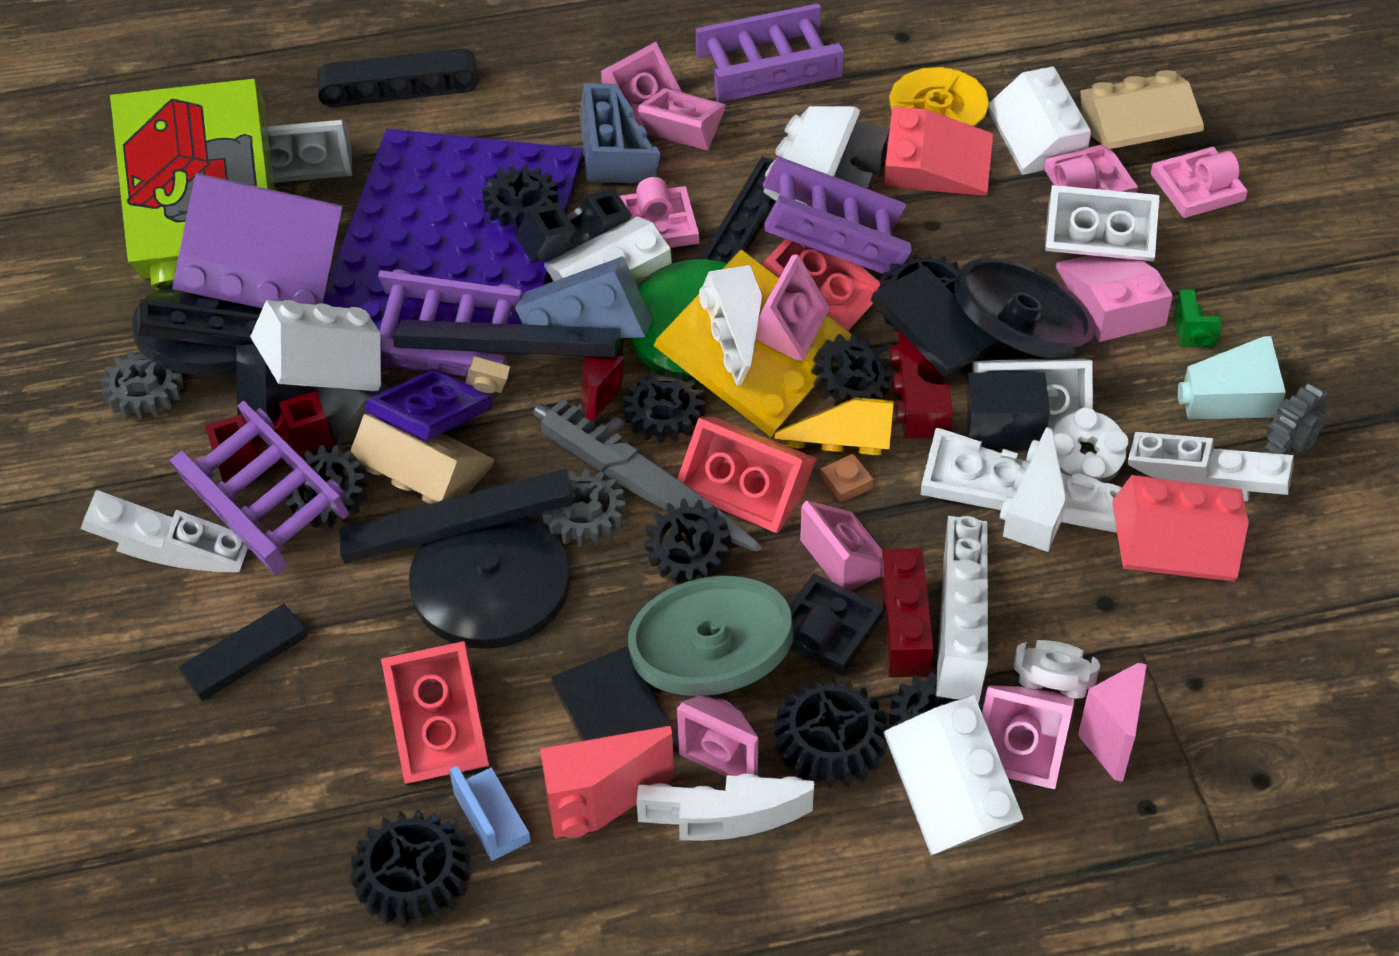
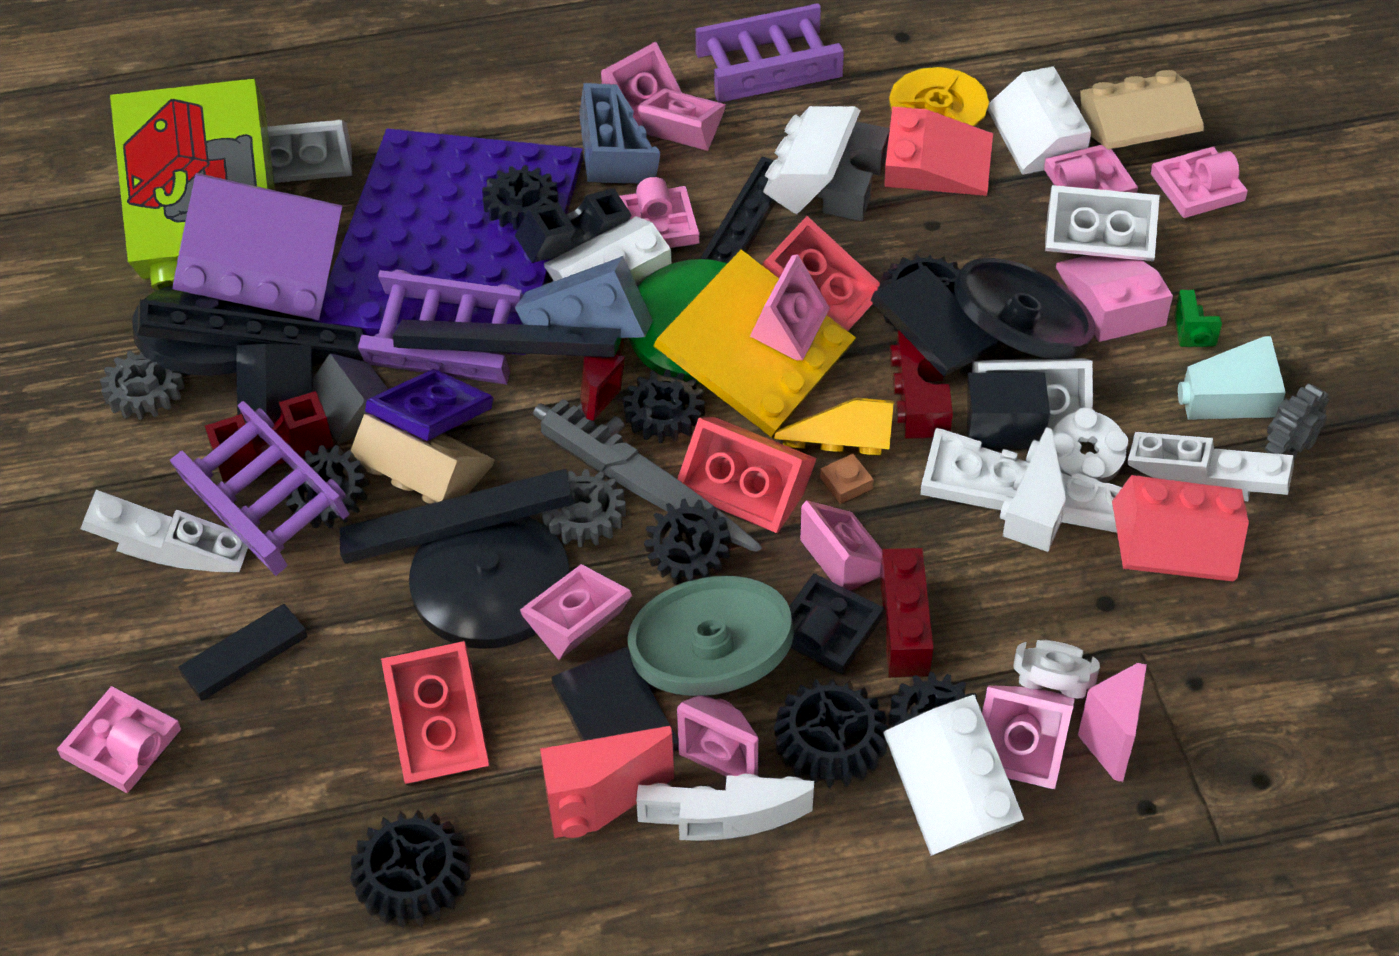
white slope [250,300,381,391] -> none
black beam [317,49,479,107] -> none
light blue panel [449,766,531,861] -> none
tan plate [465,356,510,393] -> none
white slope [699,265,762,386] -> none
medium lavender fence [763,156,912,274] -> none
black gear [811,334,893,406] -> none
white slope [936,516,988,702] -> none
none -> bright pink plate [57,686,181,794]
none -> bright pink slope [520,564,632,660]

